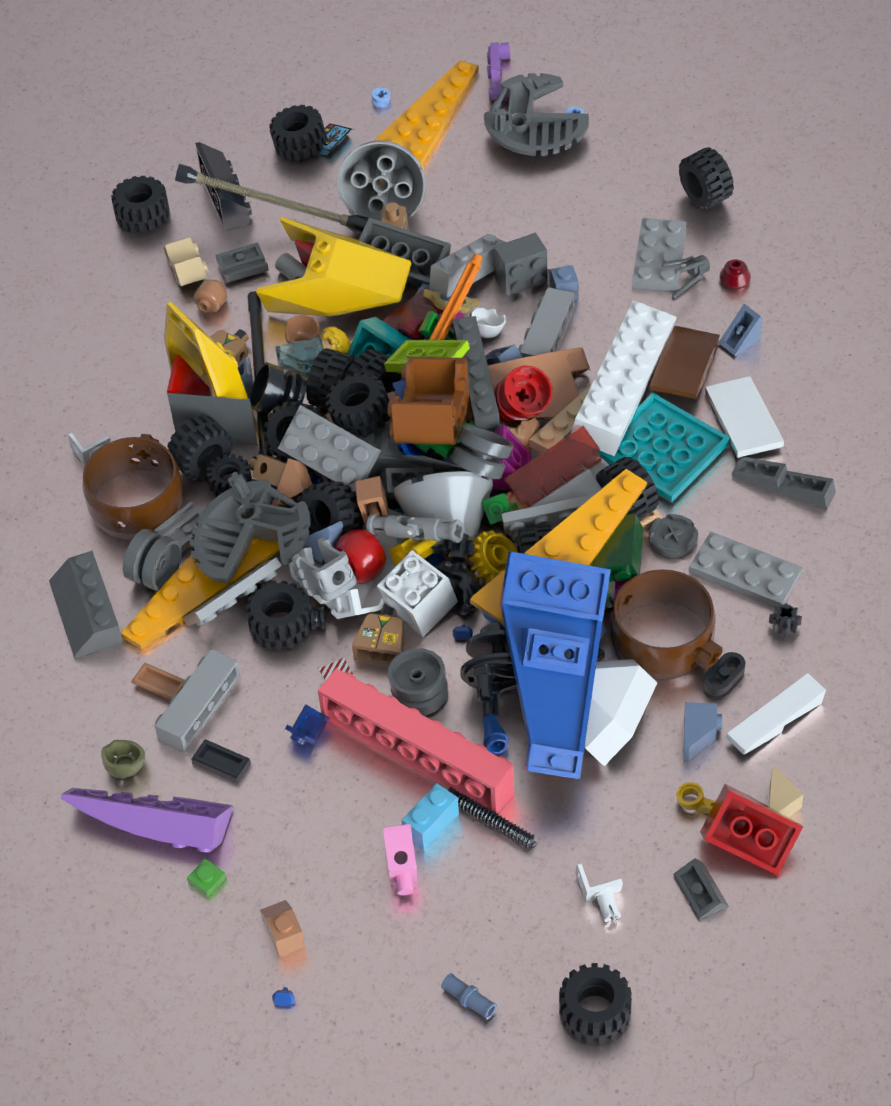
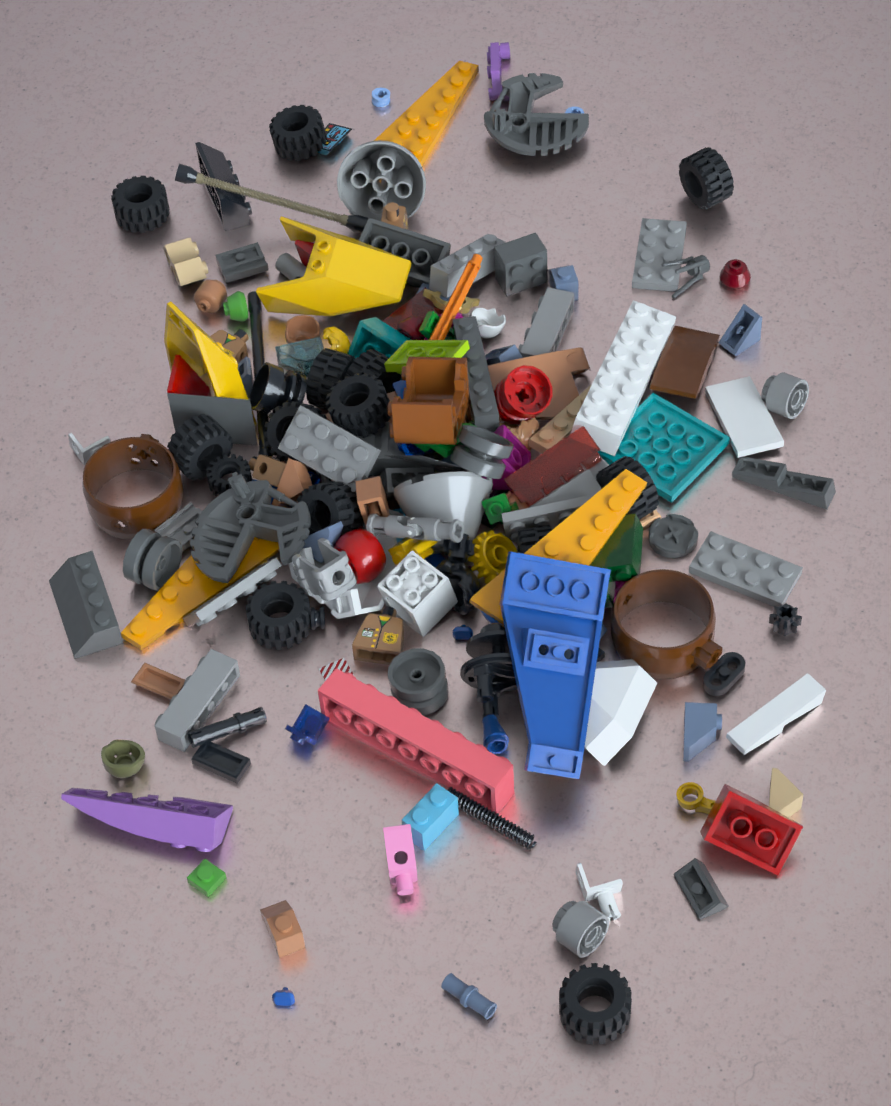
none -> black pin [188,707,267,748]
none -> bright green cone [223,291,248,322]
none -> light grey piece [552,901,609,958]
none -> light grey piece [761,372,809,419]

